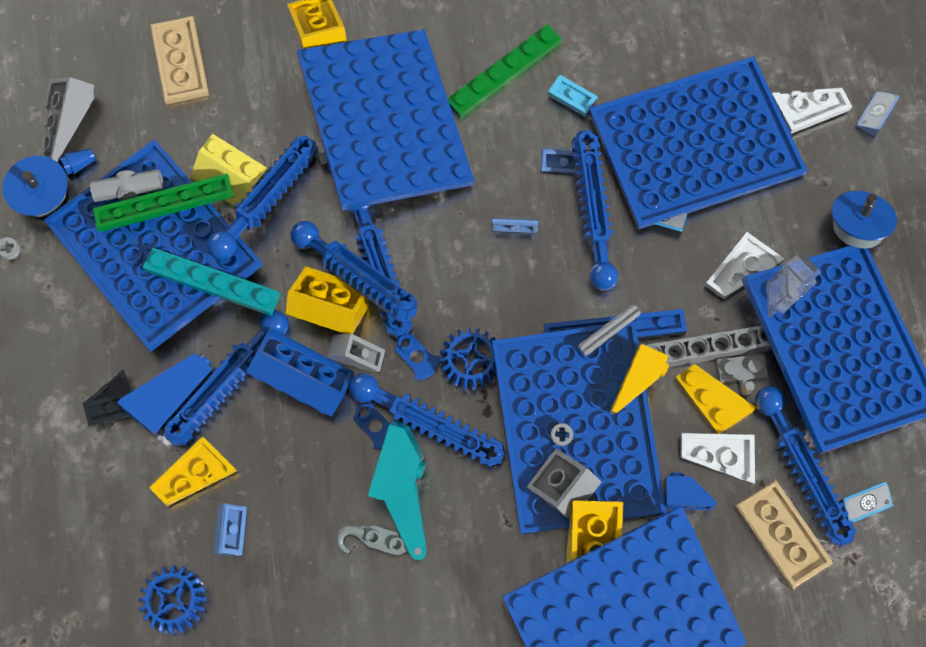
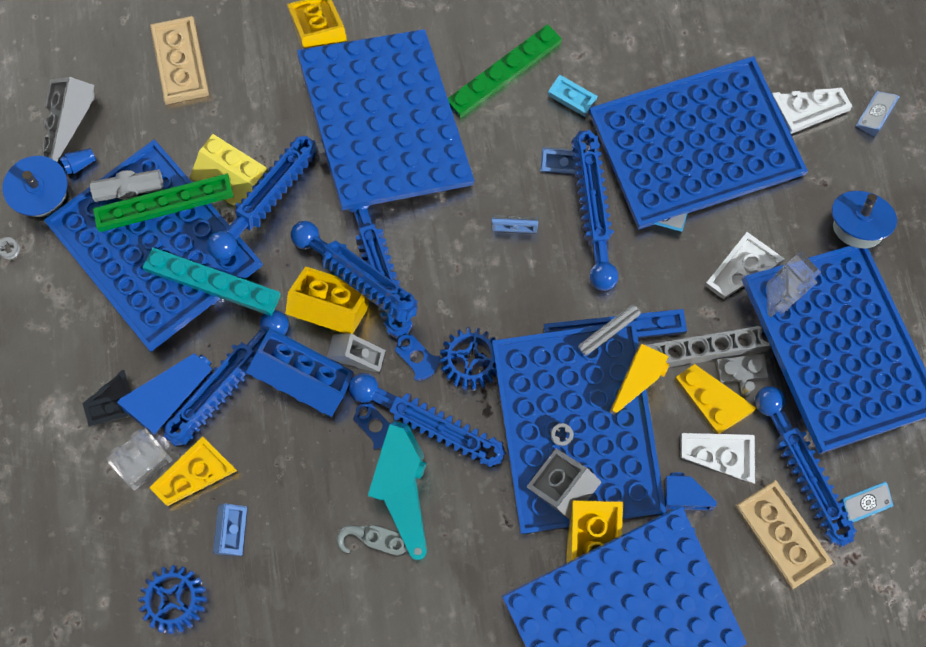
none -> clear slope [106,428,173,491]

